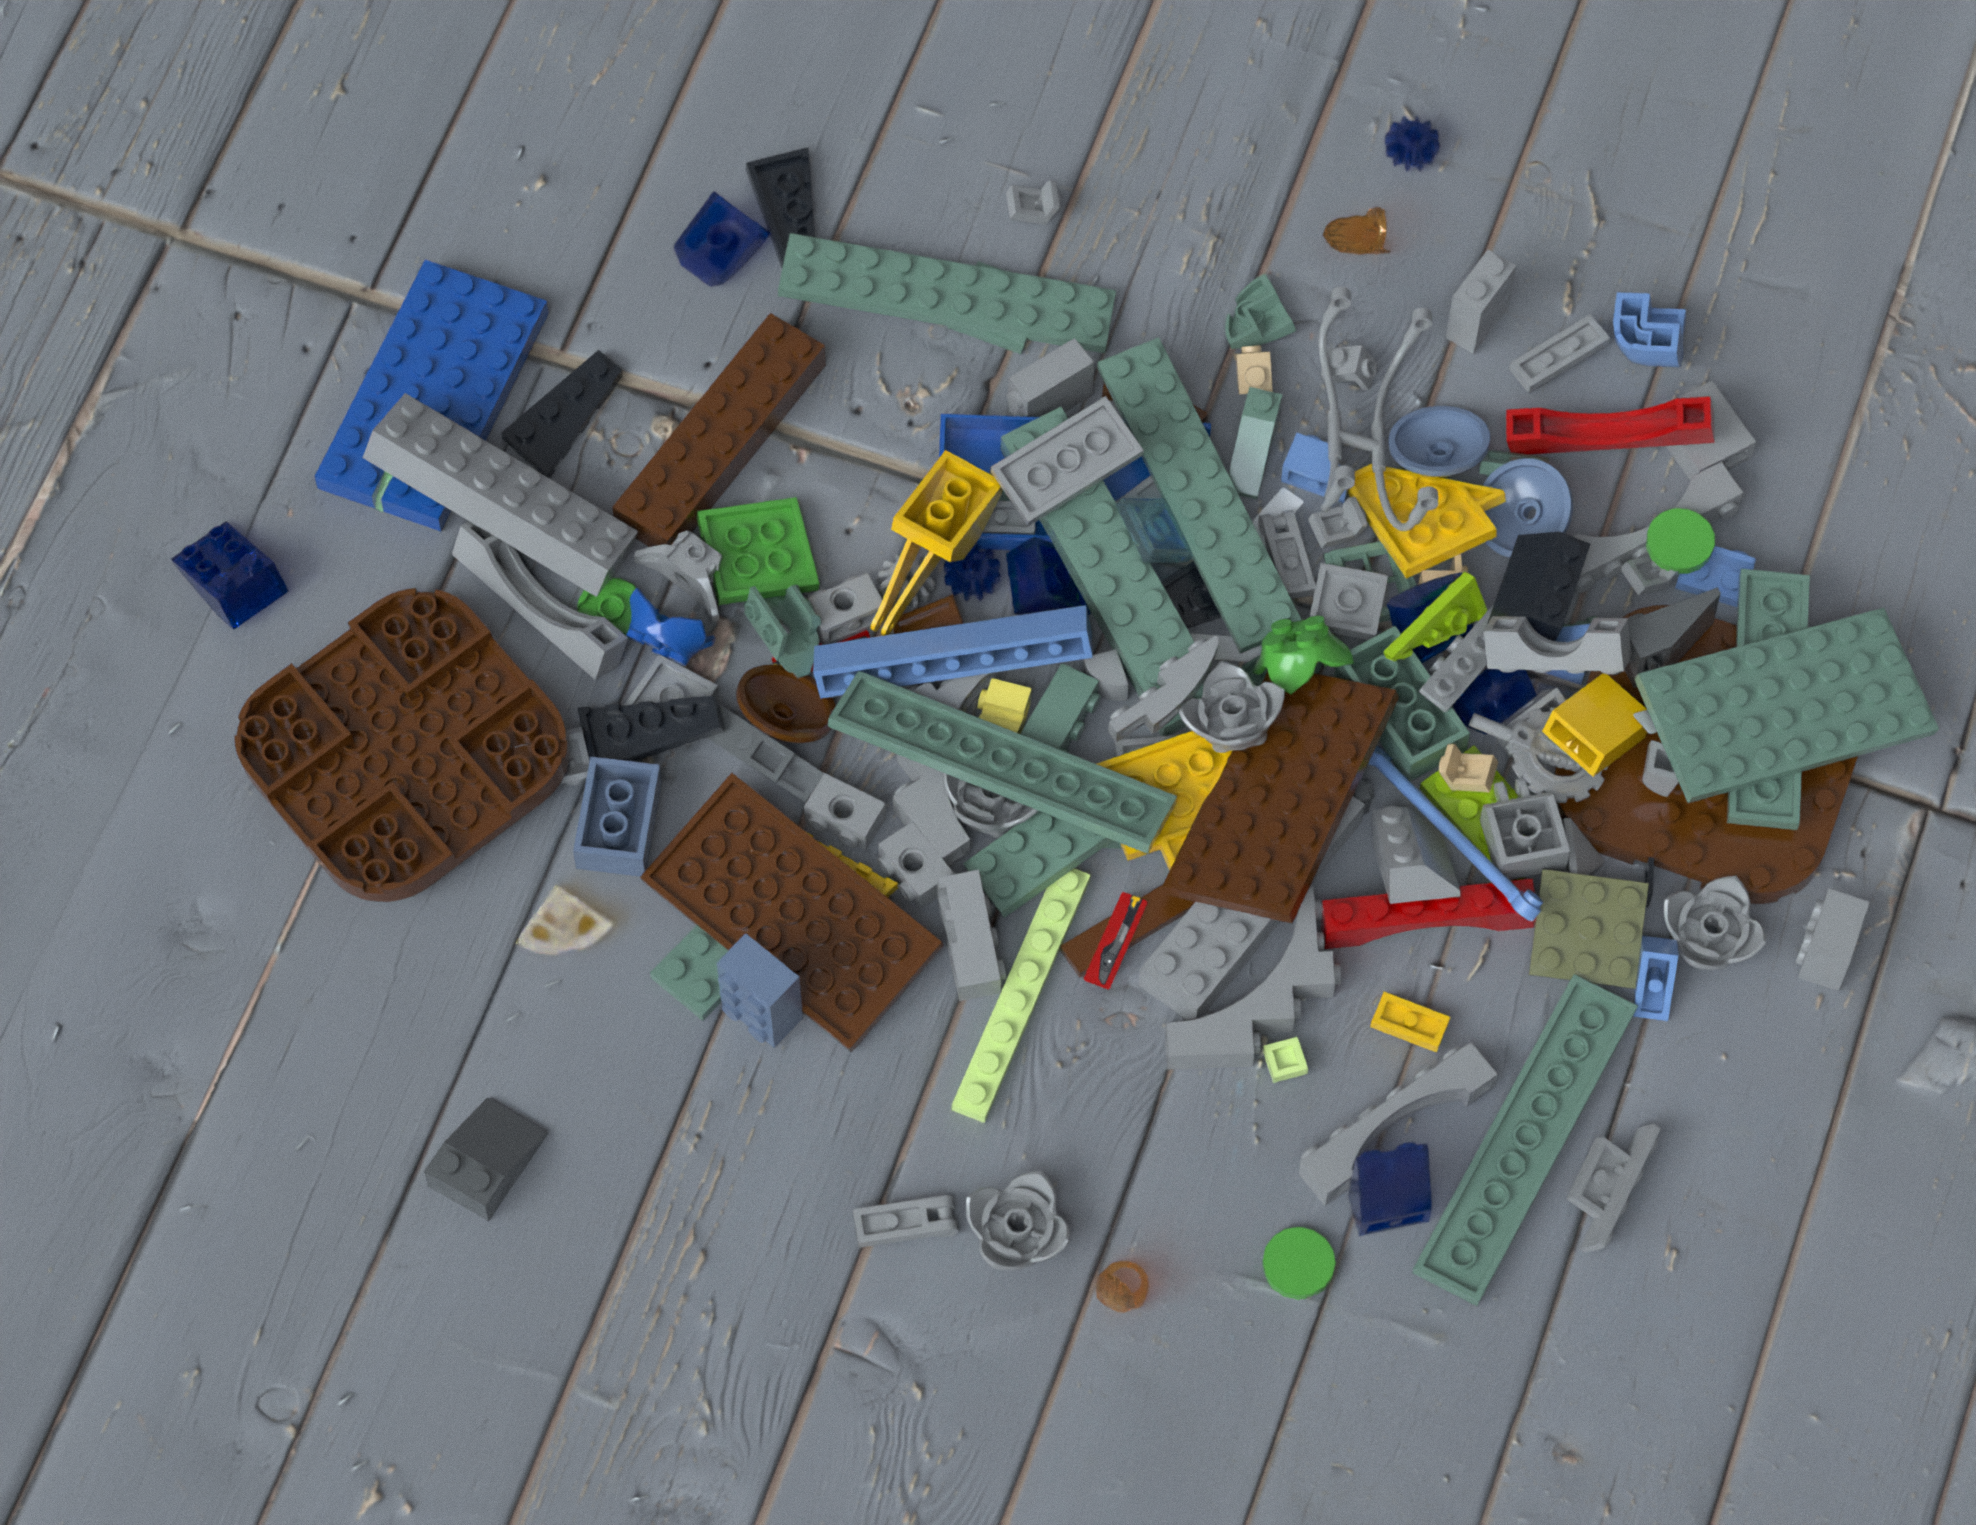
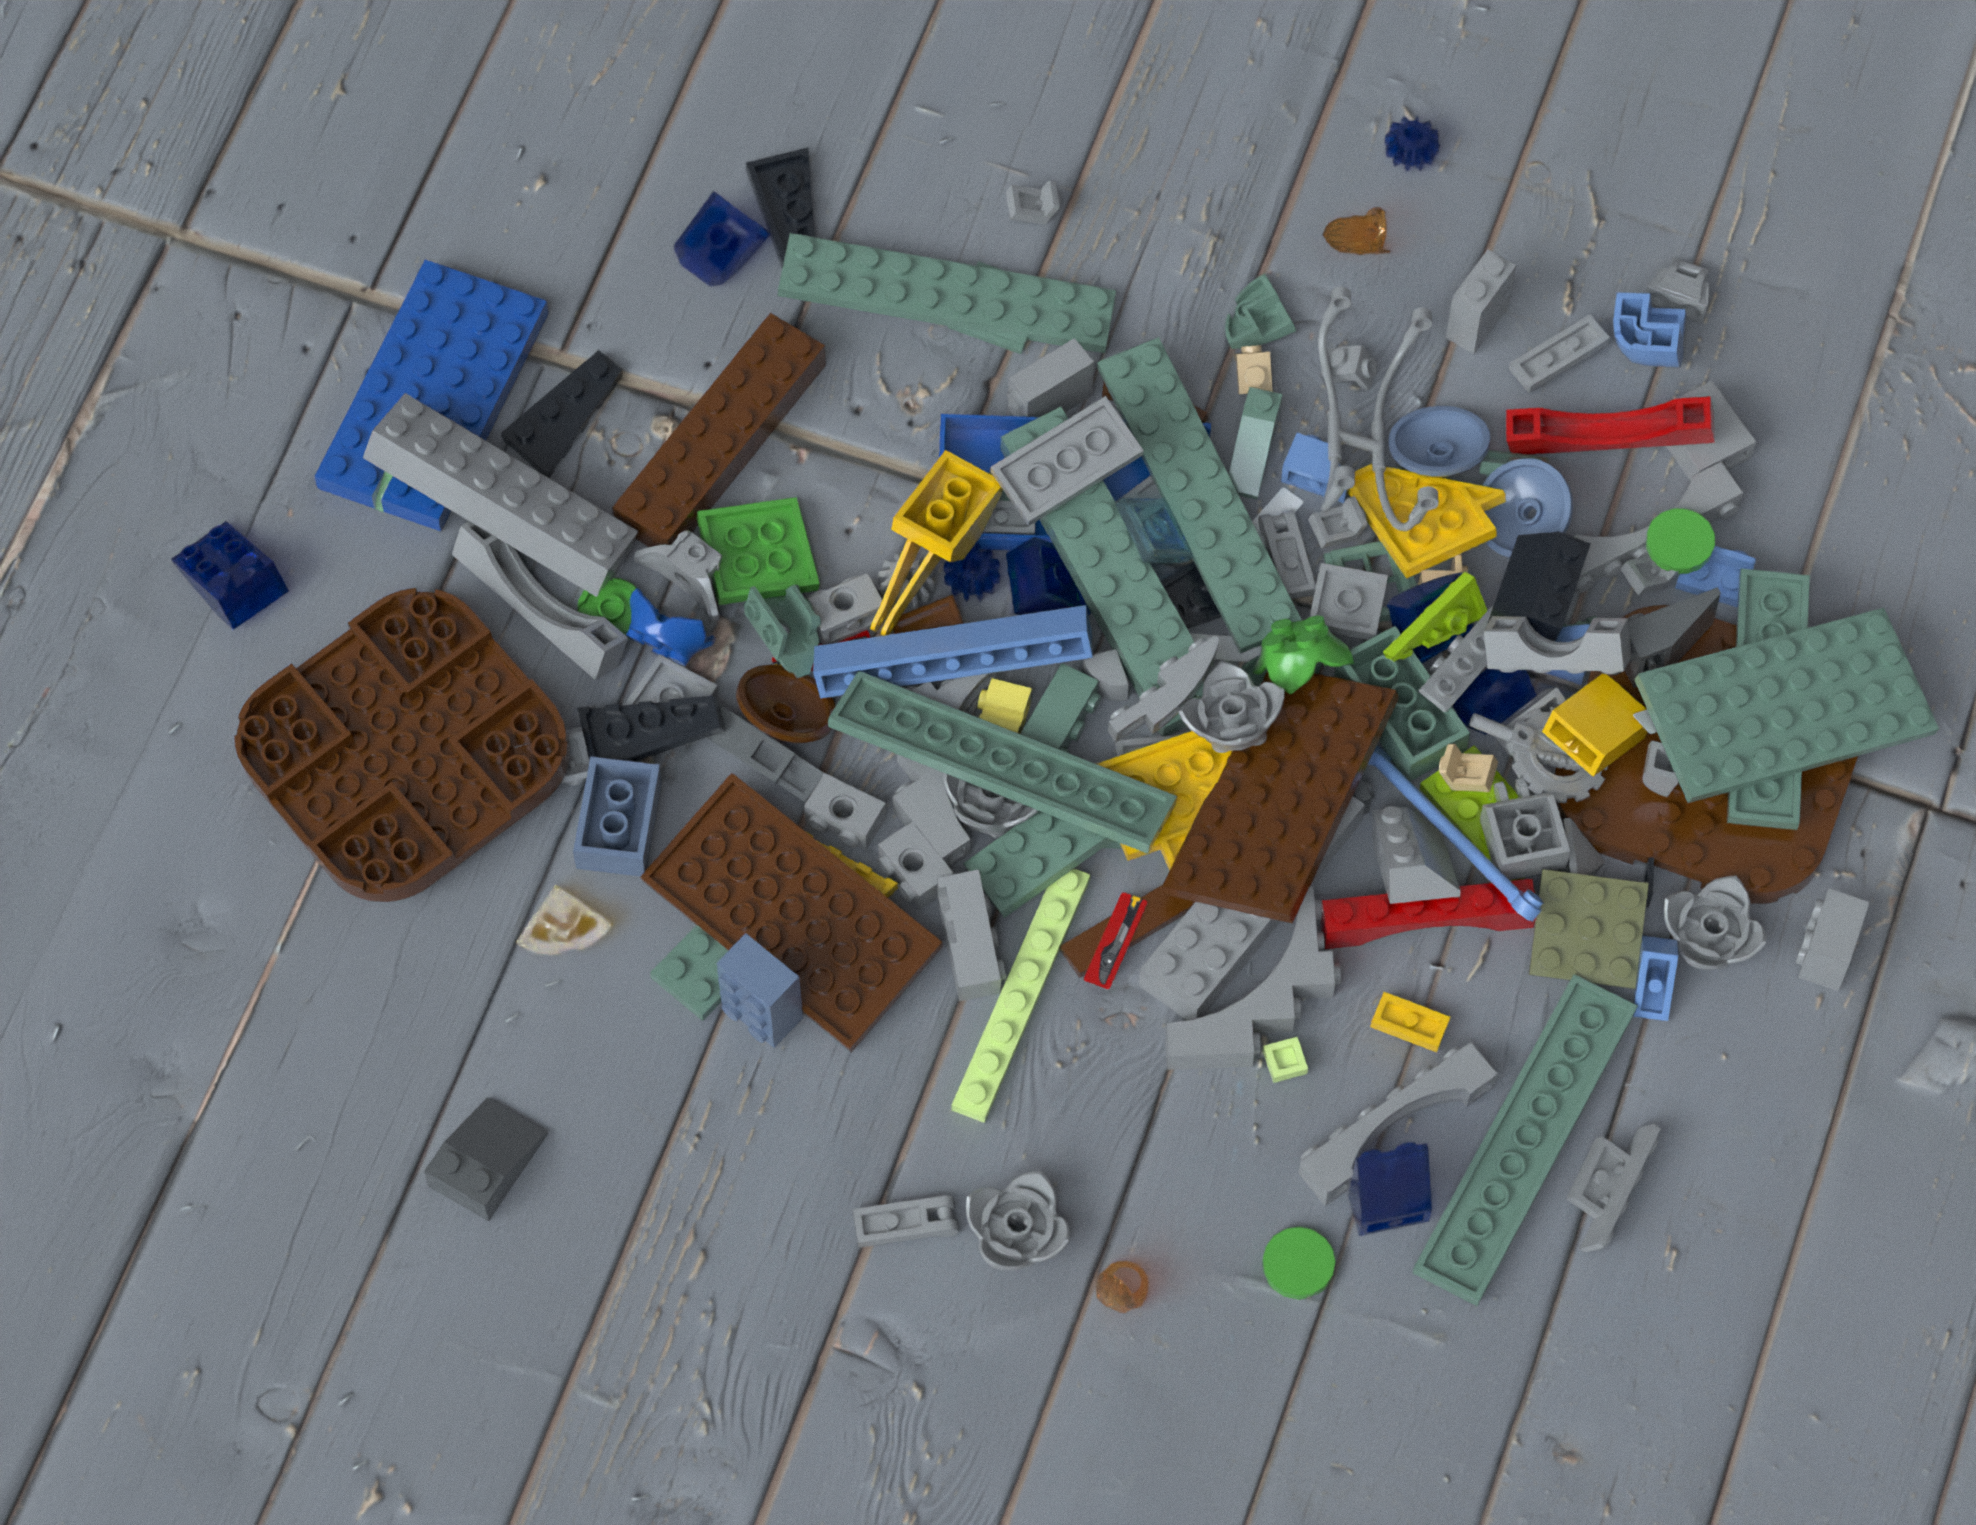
none -> light grey piece [1646,258,1710,323]

